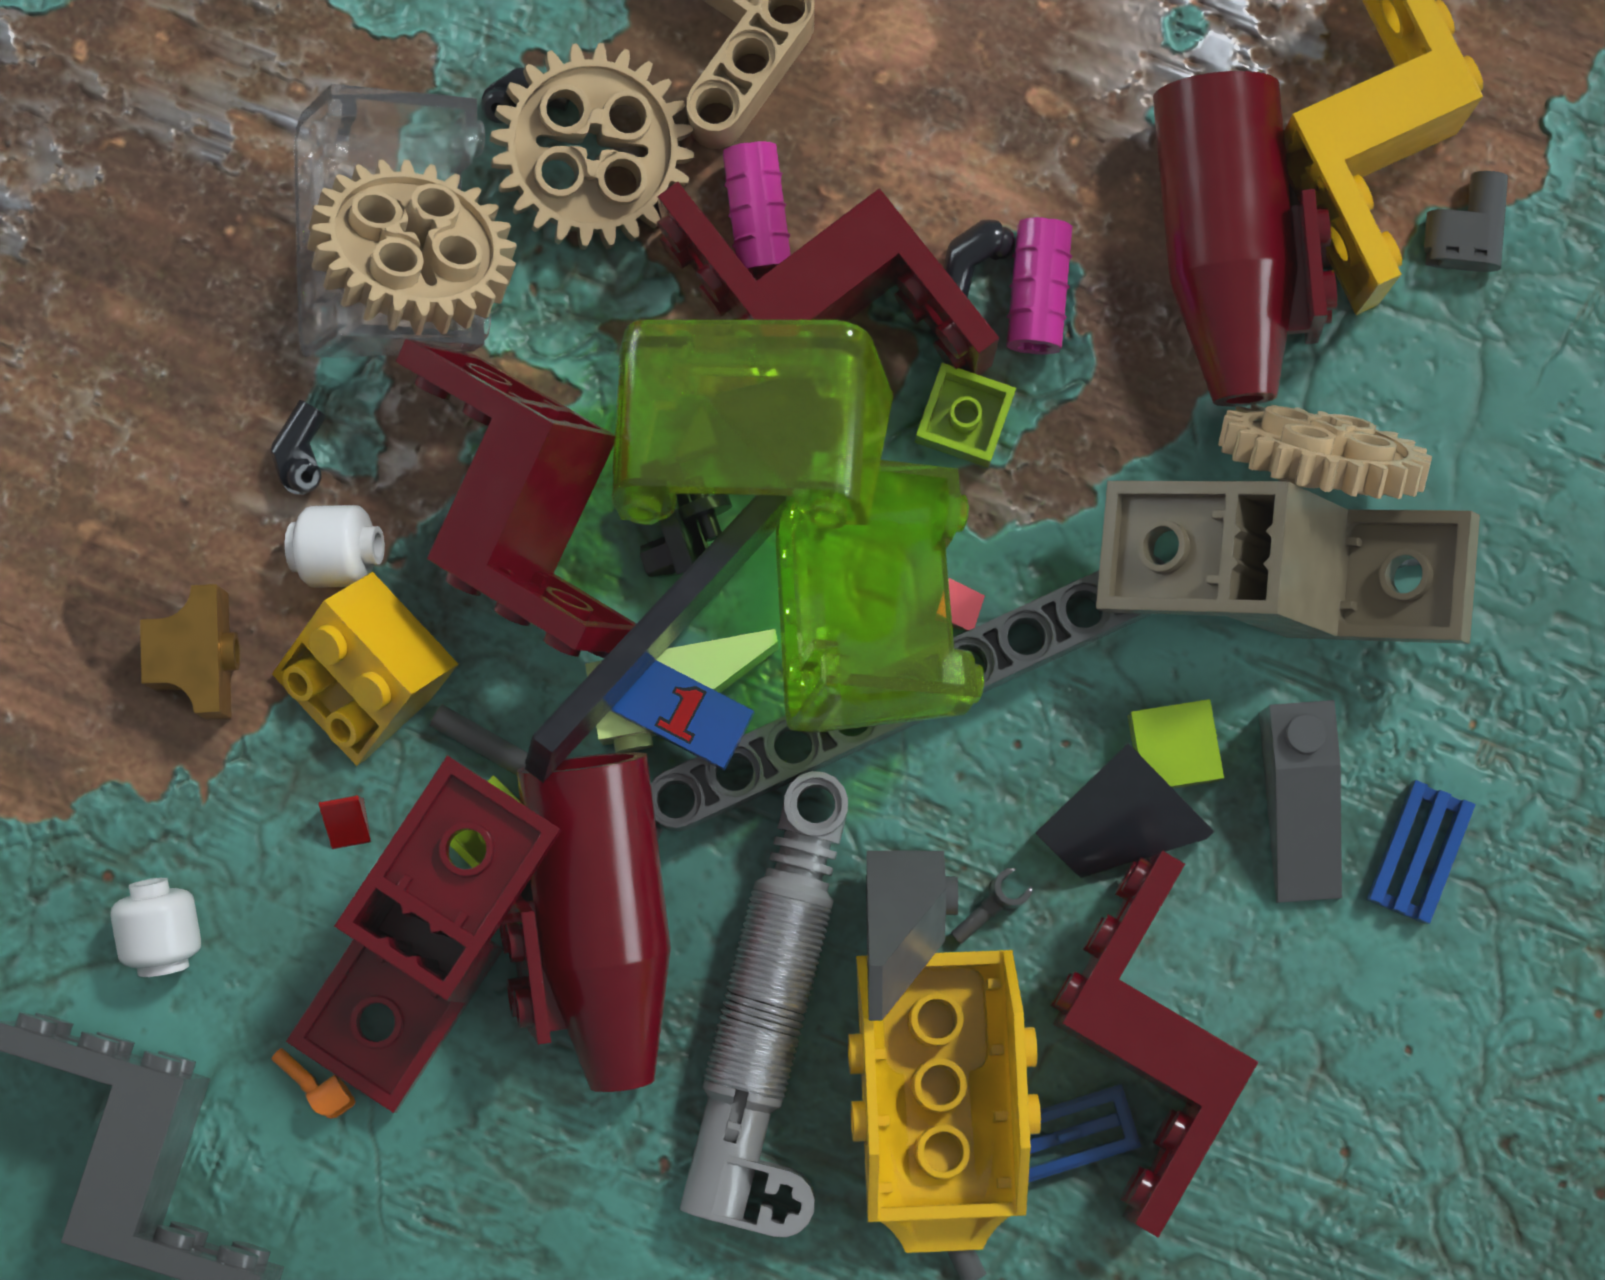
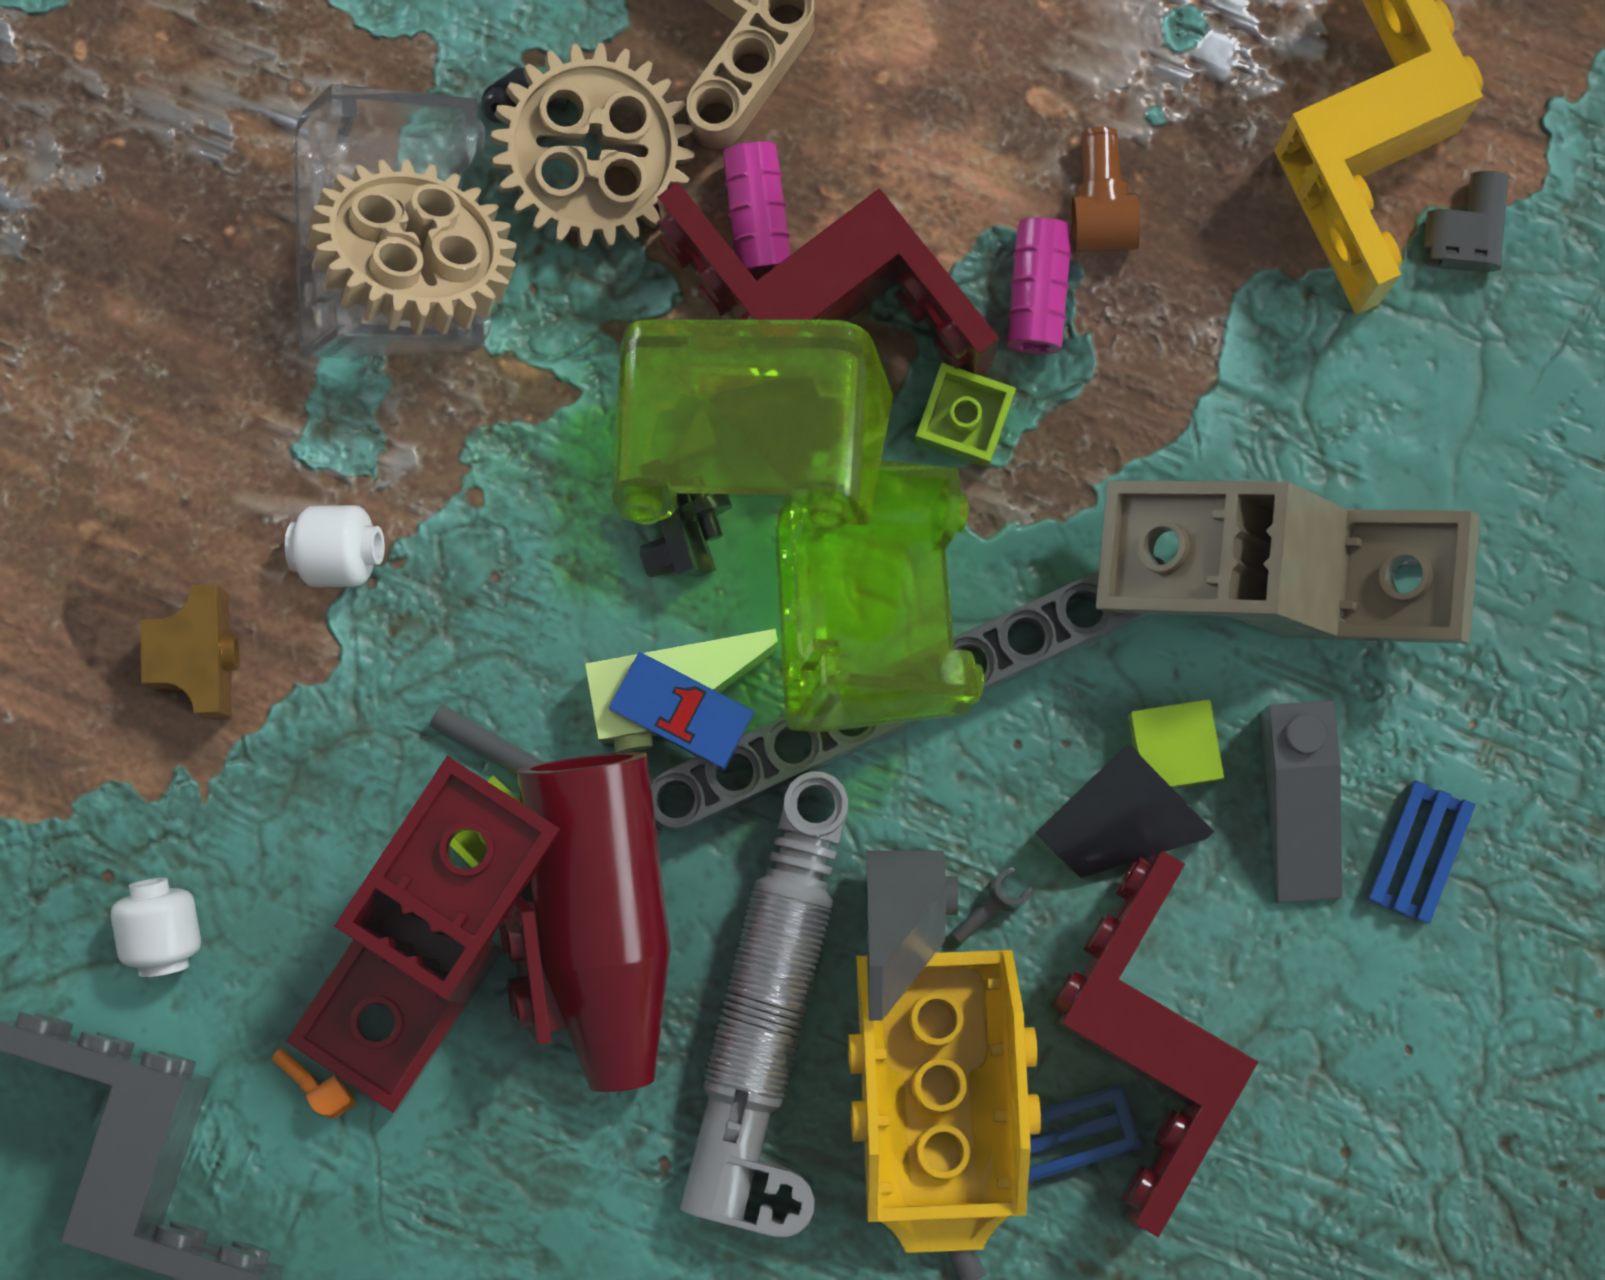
black arm [271,400,327,495] -> none
yellow slope [272,572,458,766] -> none
red piece [319,795,371,849] -> none
dark red bracket [395,339,637,658] -> none
black tile [525,485,787,783] -> none
coral piece [935,578,985,631] -> none
black arm [943,219,1015,298] -> none
dark red piece [1153,71,1337,407] -> none
tan gear [1218,405,1432,499] -> none
none -> dark orange pin [1071,127,1140,252]

